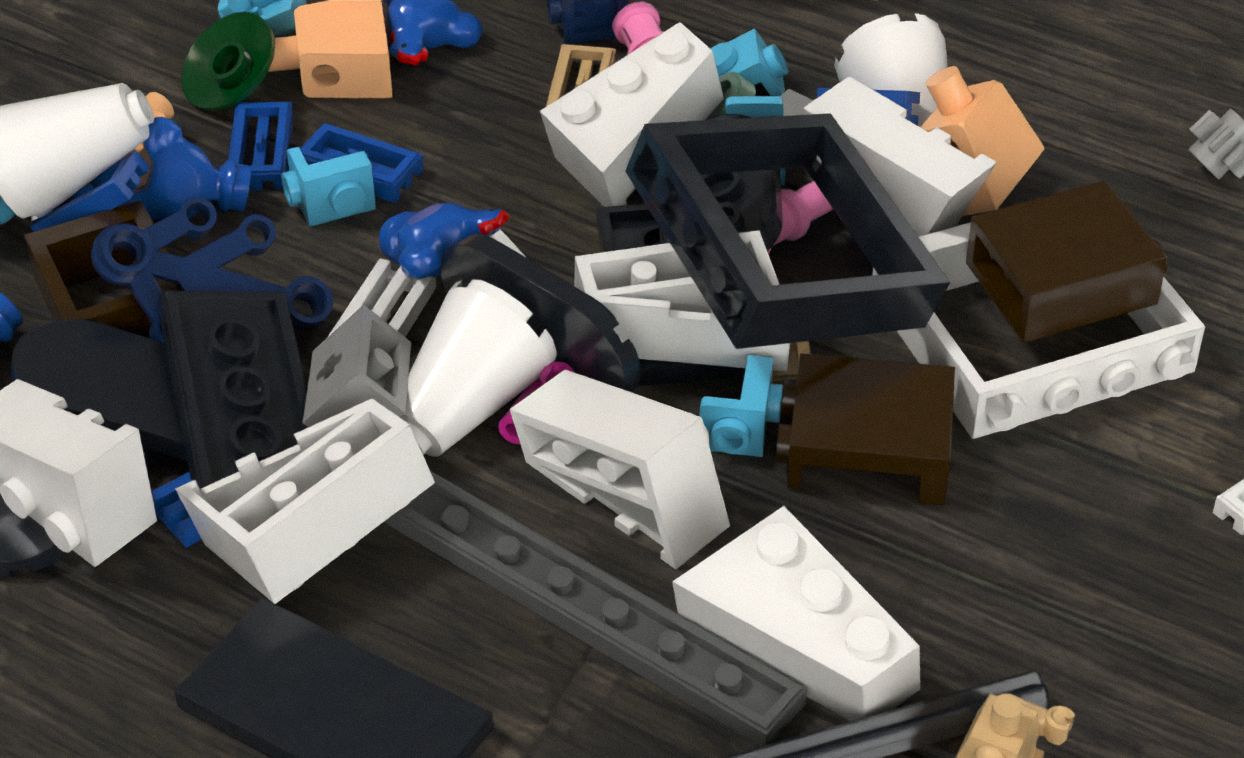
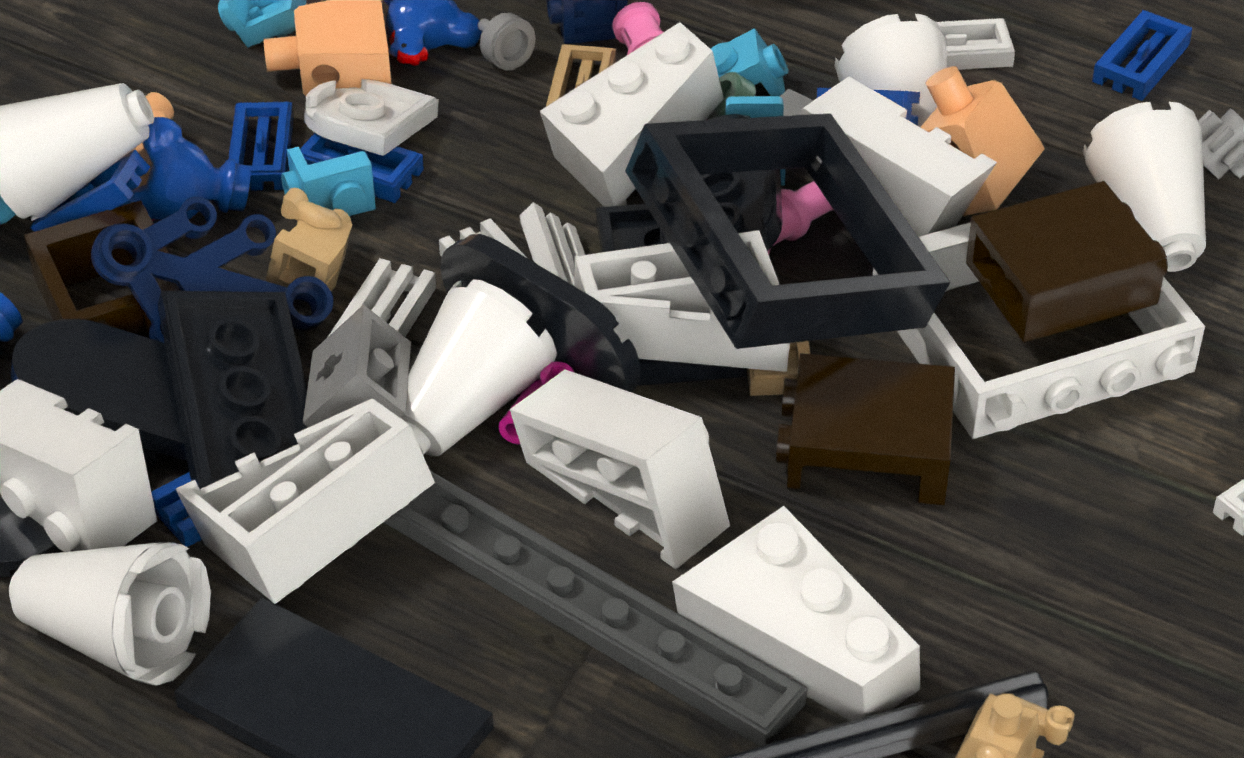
dark green dish [181,12,275,112] -> none
blue animal [379,203,510,280] -> none
medium azure bracket [699,355,784,457] -> none
none -> white cone [9,542,211,685]
none -> tan piece [266,187,352,292]
none -> white tile [304,79,439,156]
none -> light grey tile [478,13,536,70]
none -> white tile [520,202,585,286]
none -> white tile [936,18,1015,70]
none -> white cone [1083,102,1206,272]
none -> blue tile [1092,10,1193,101]

